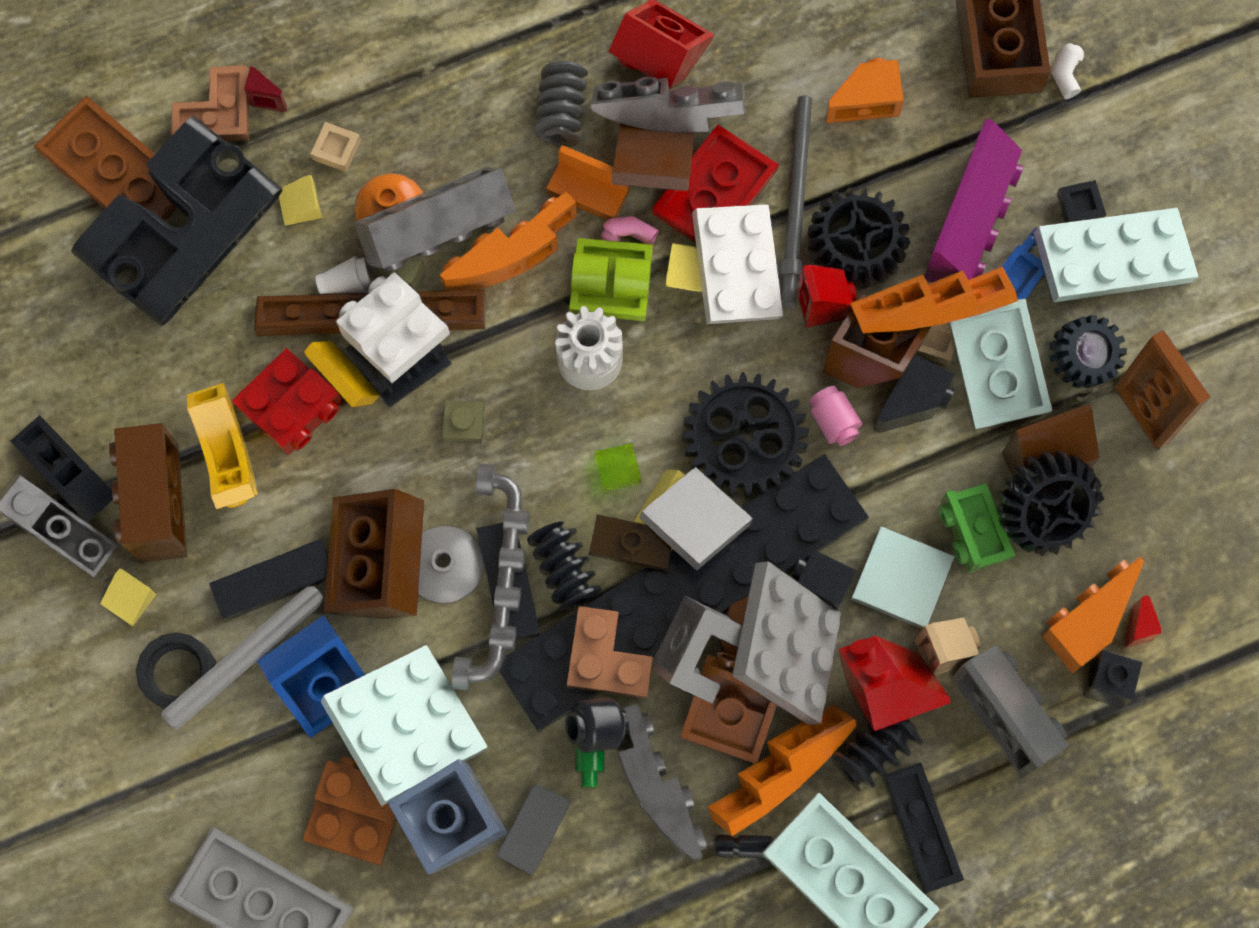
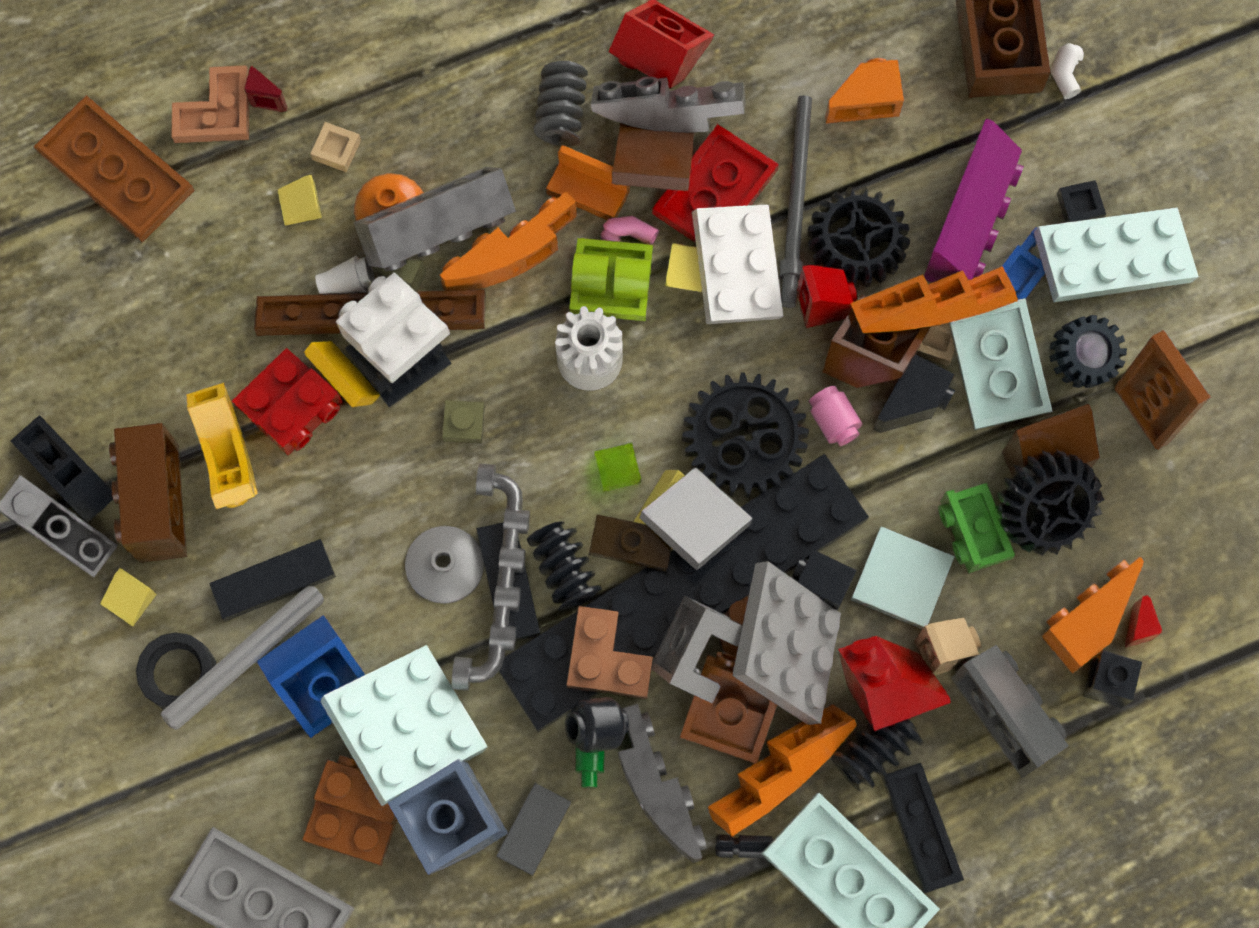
black connector [71,116,283,327] -> none
reddish brown slope [324,489,424,619] -> none

